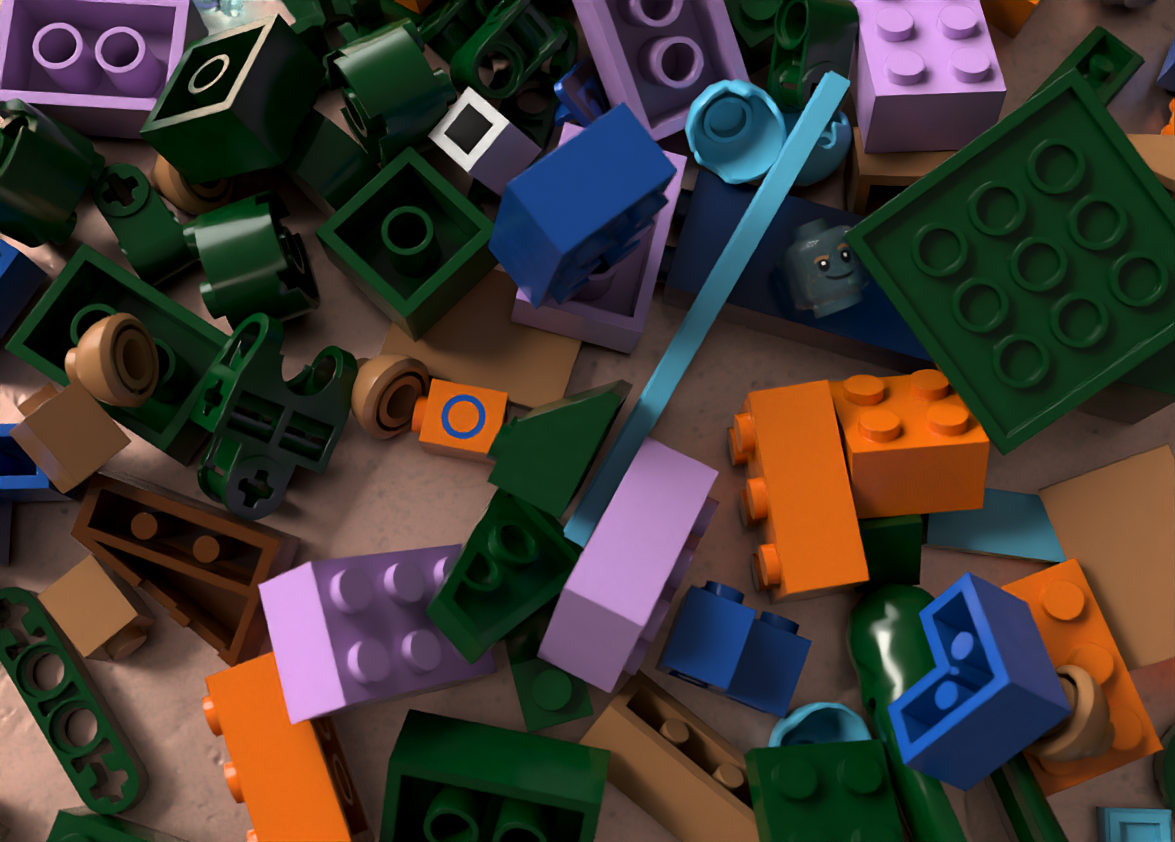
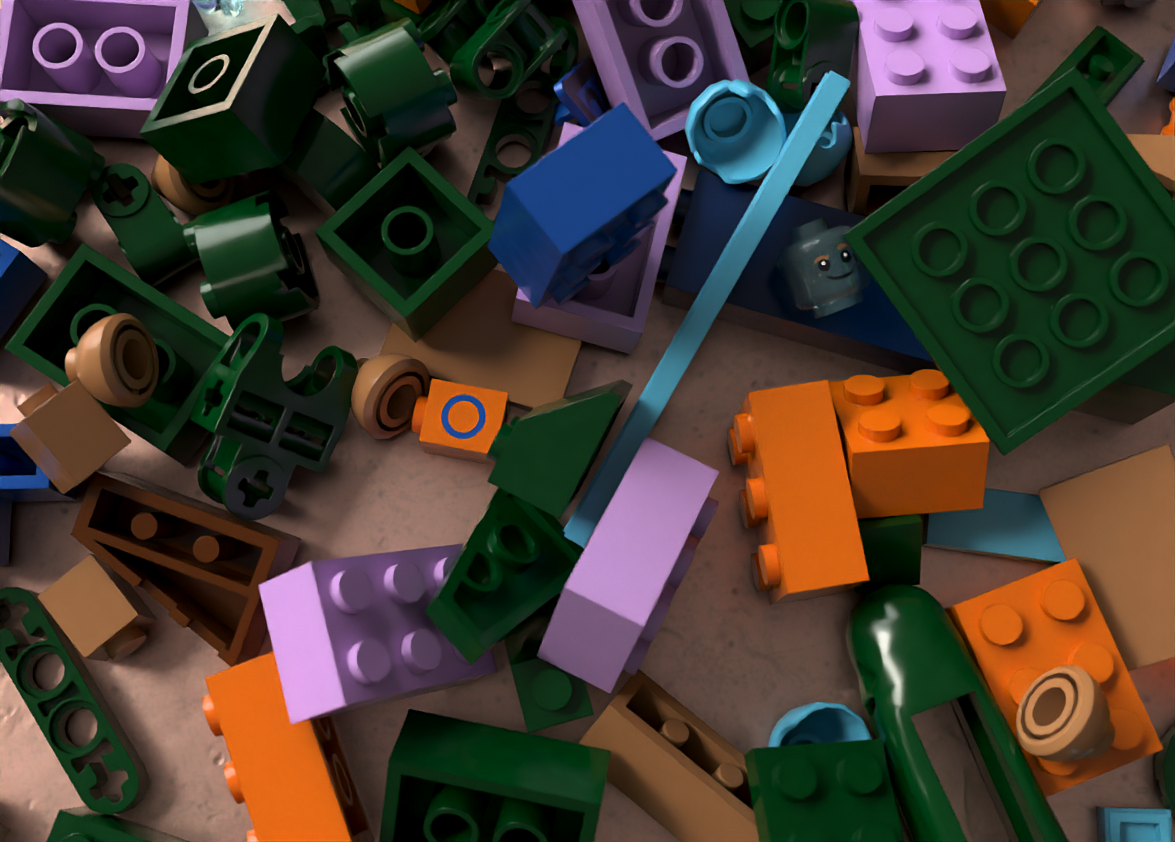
light grey brick [428,86,542,198] -> none
blue brick [655,580,812,718] -> none
blue brick [887,572,1072,792] -> none

